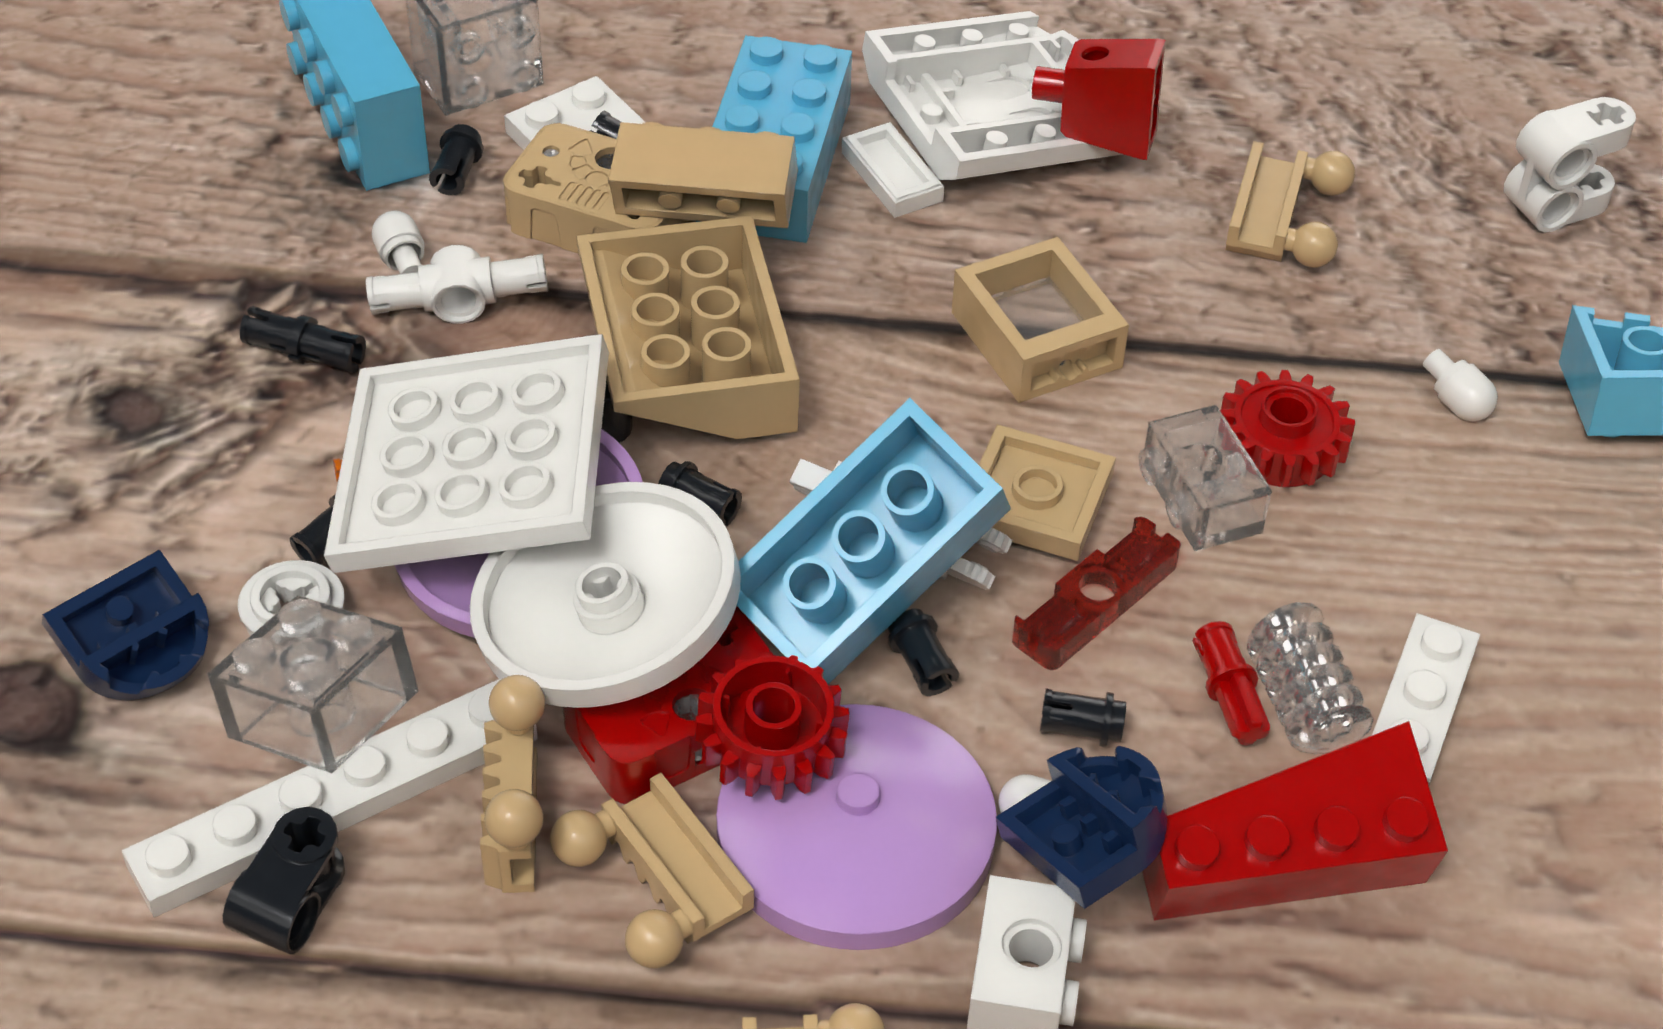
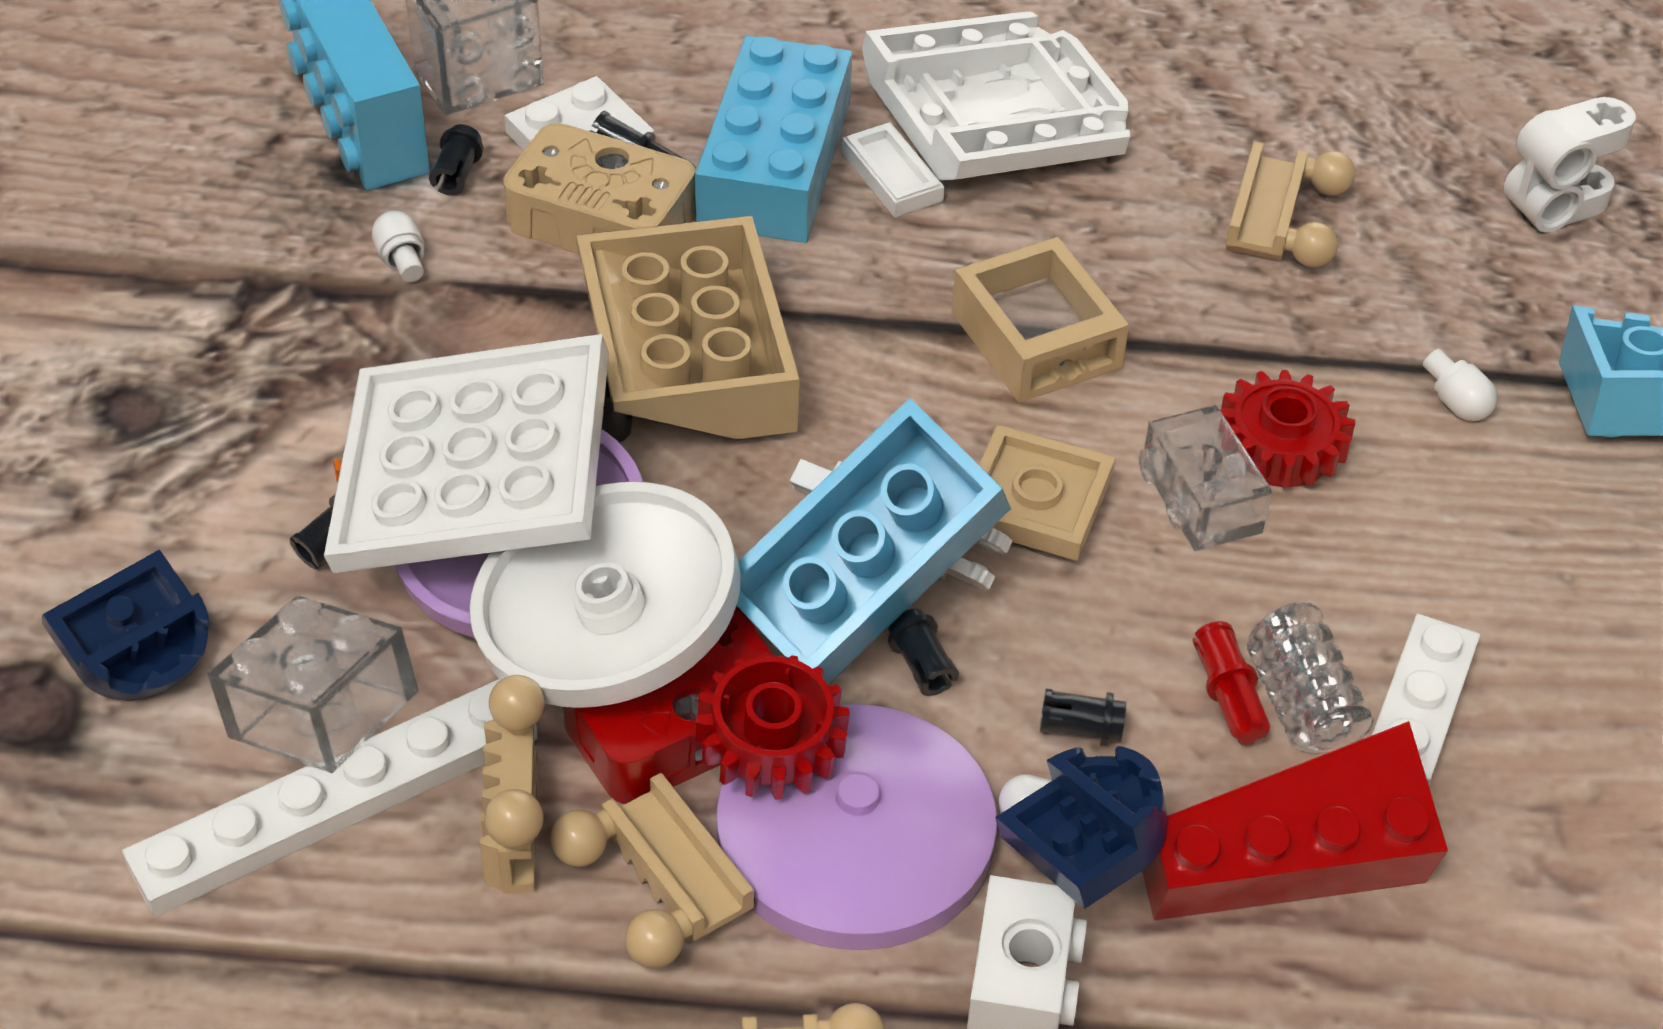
black piece [222,807,345,954] -> none
white gear [238,560,345,649] -> none
black pin [239,306,366,373] -> none
white pin [366,245,548,324] -> none
tan brick [608,122,798,228] -> none
black pin [658,461,742,526] -> none
clear red piece [1012,517,1181,670] -> none
red torso [1032,39,1166,160] -> none

